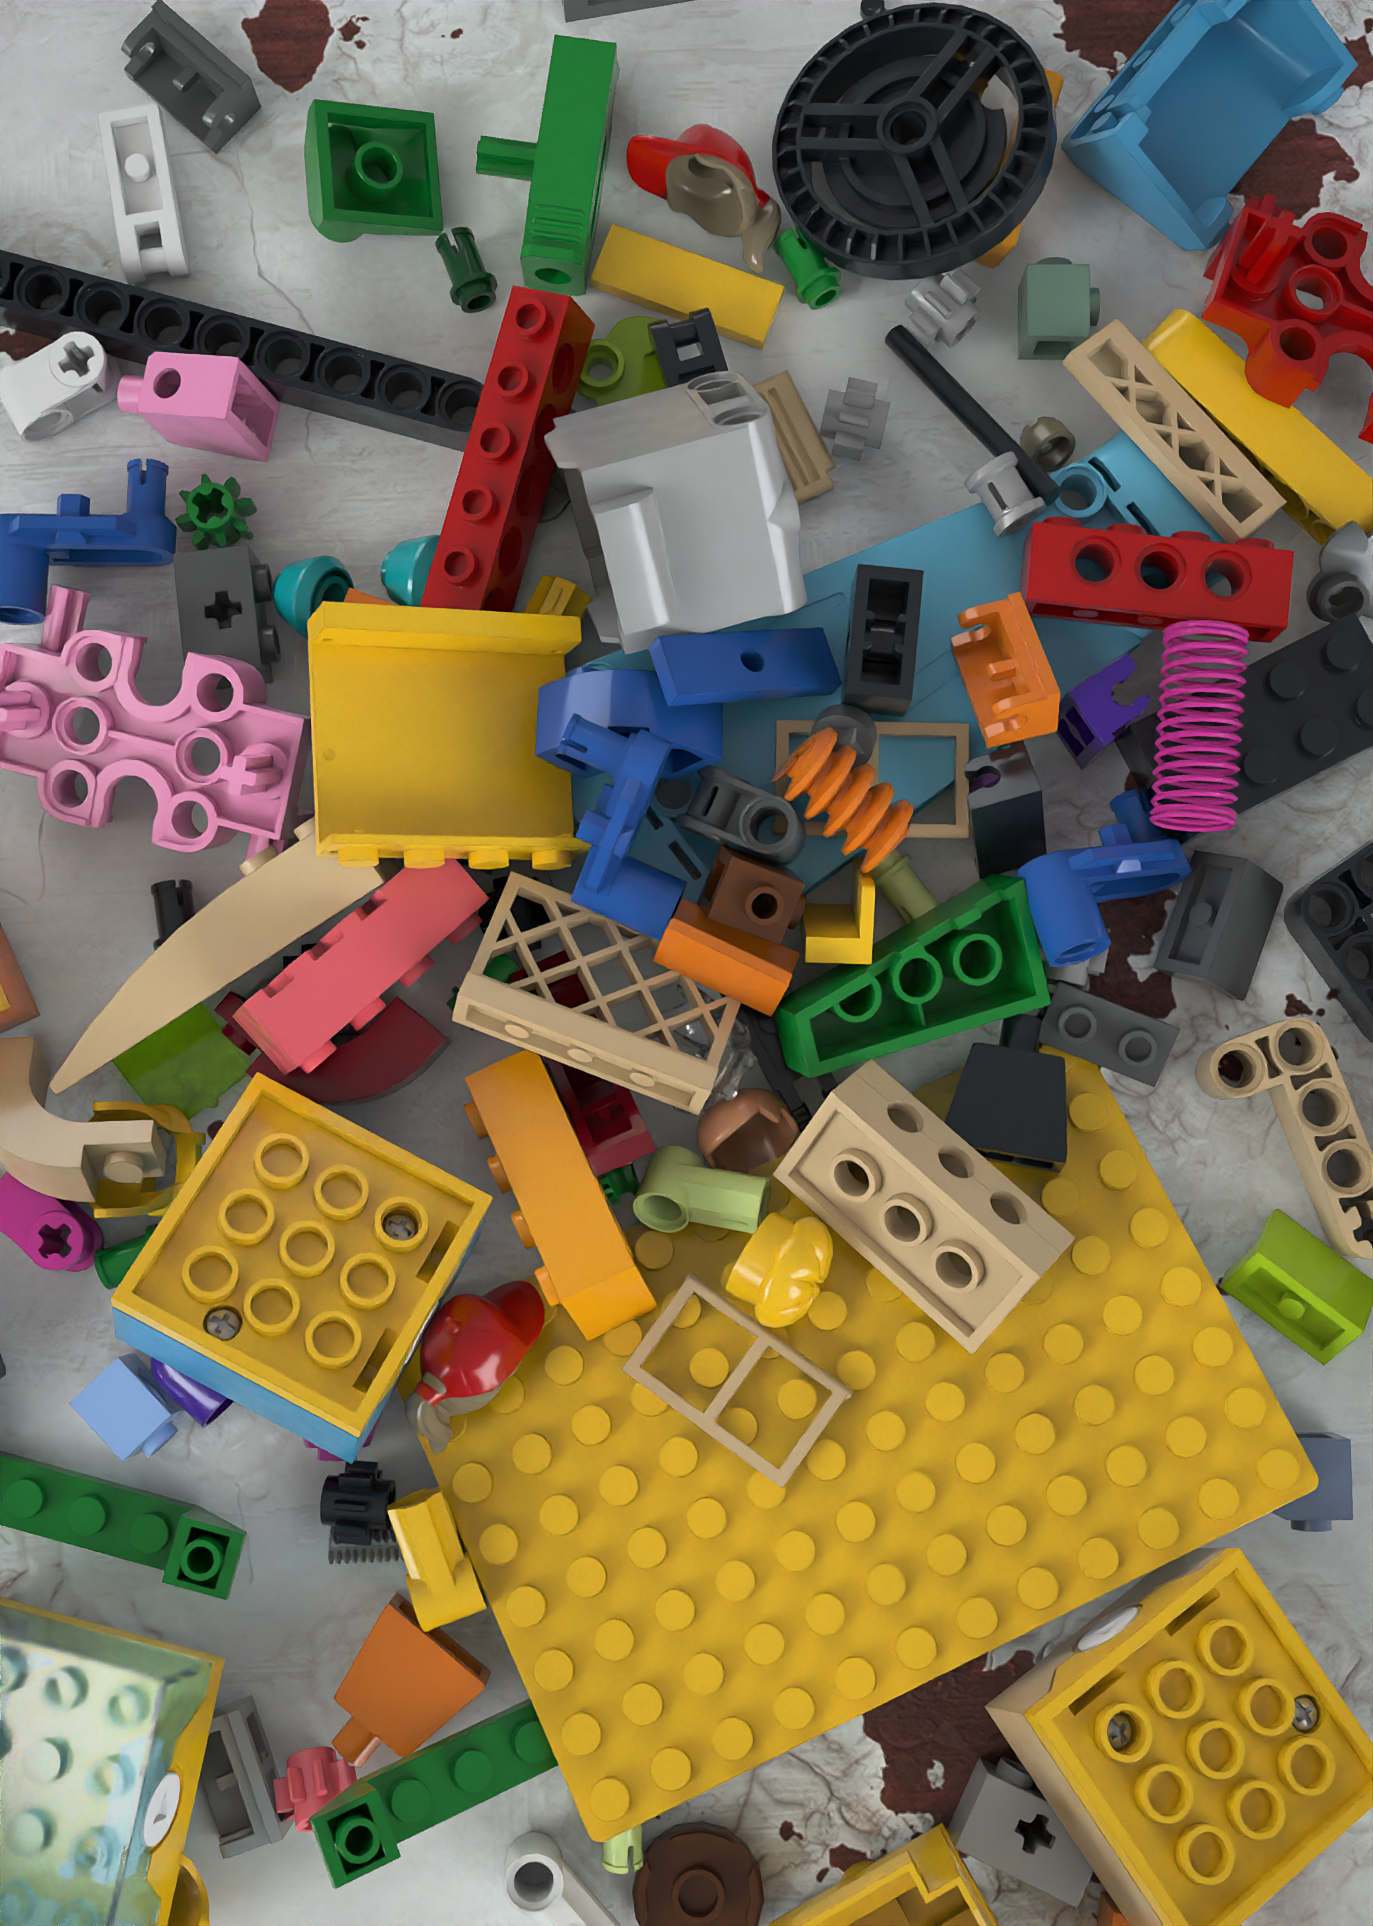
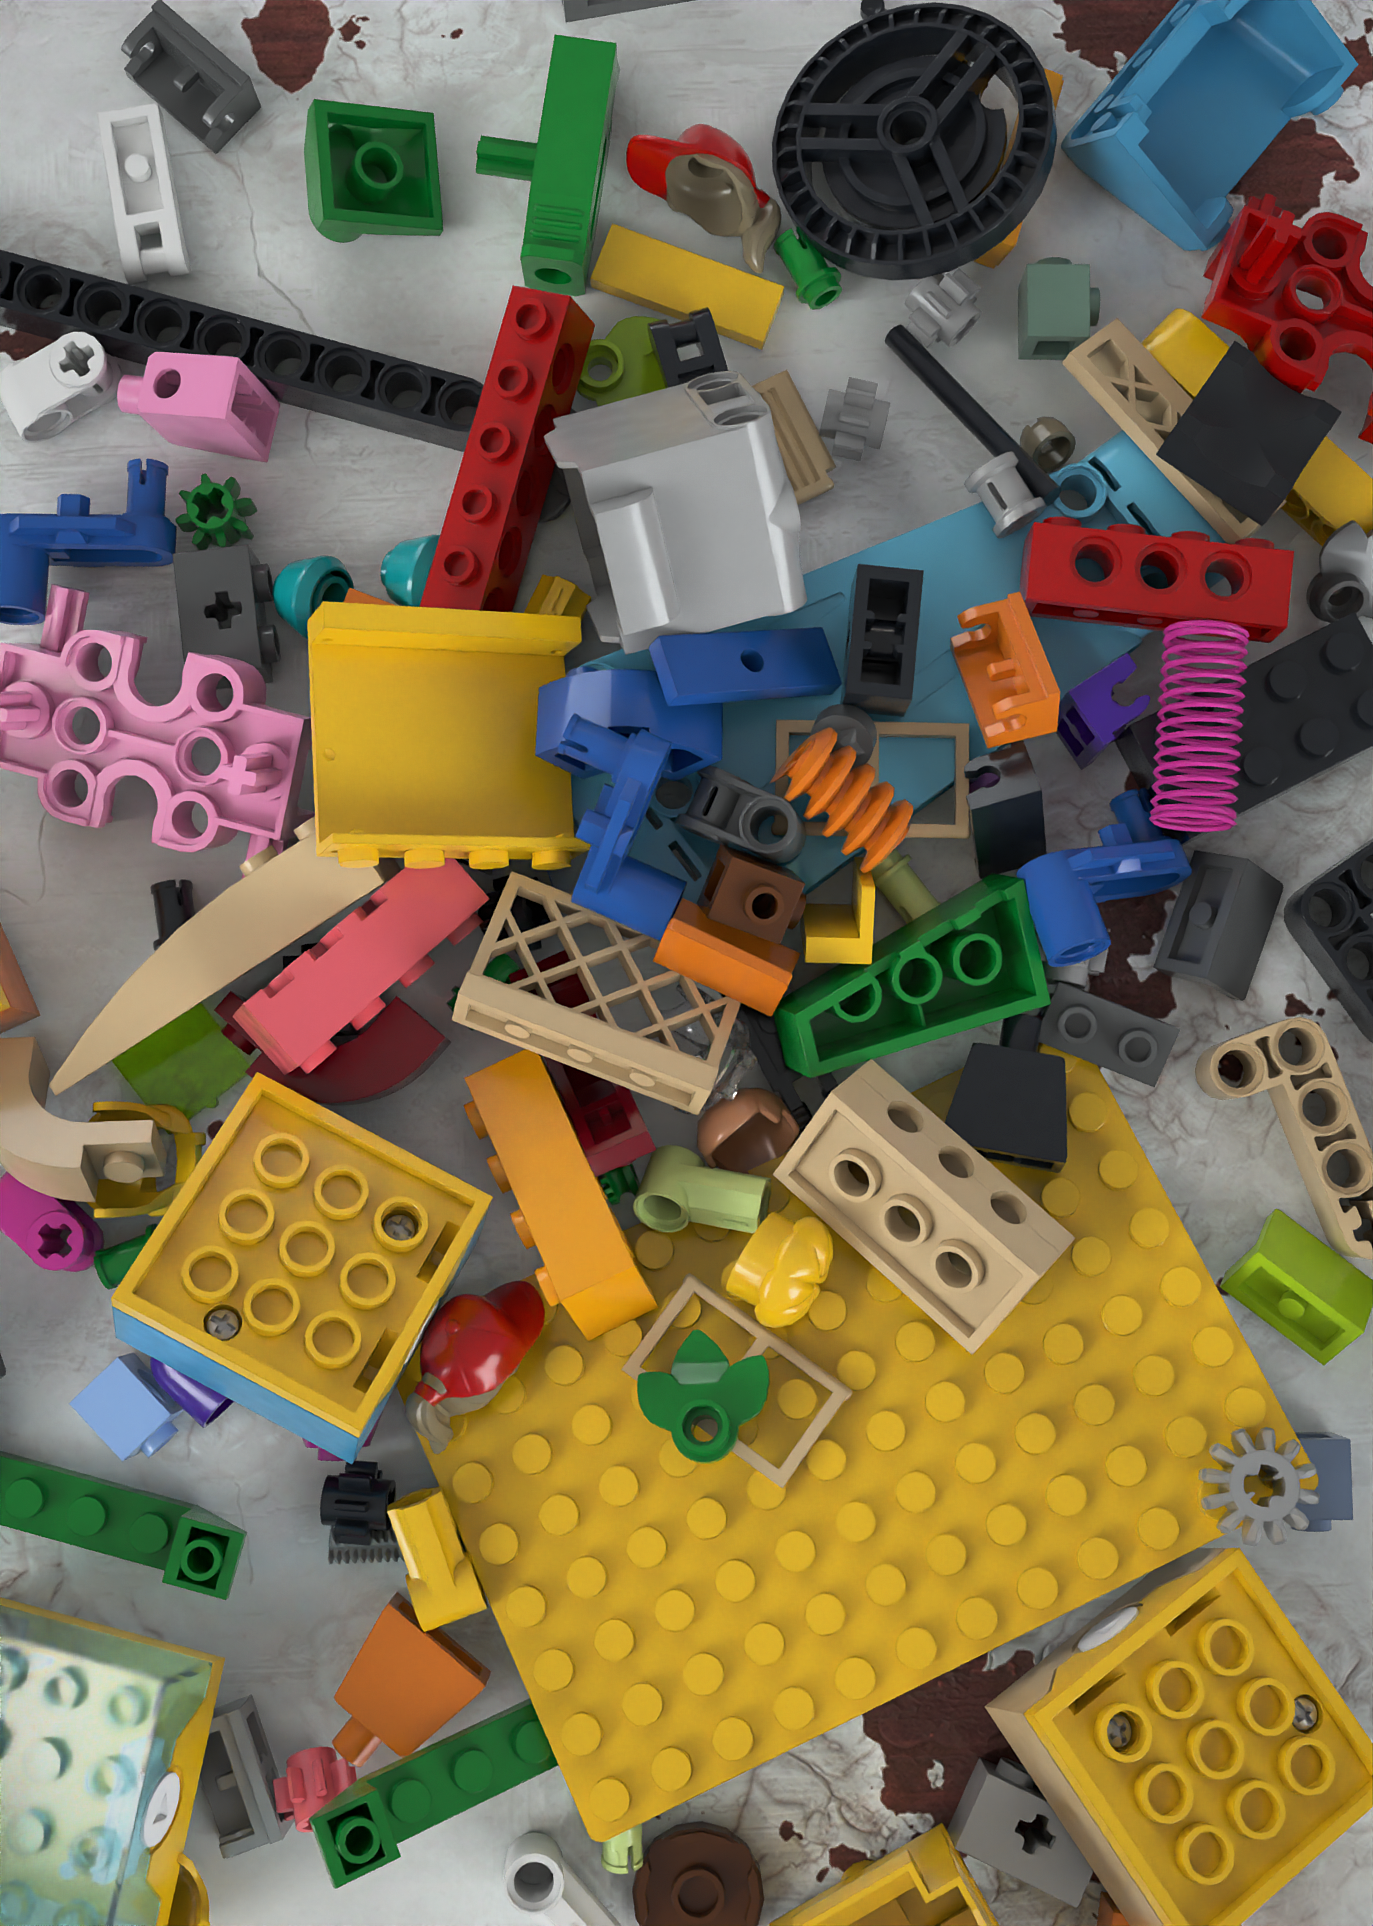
dark green pin [435,227,498,313] -> none
none -> green plate [637,1329,770,1464]
none -> black brick [1156,341,1342,527]
none -> light grey gear [1198,1427,1320,1546]

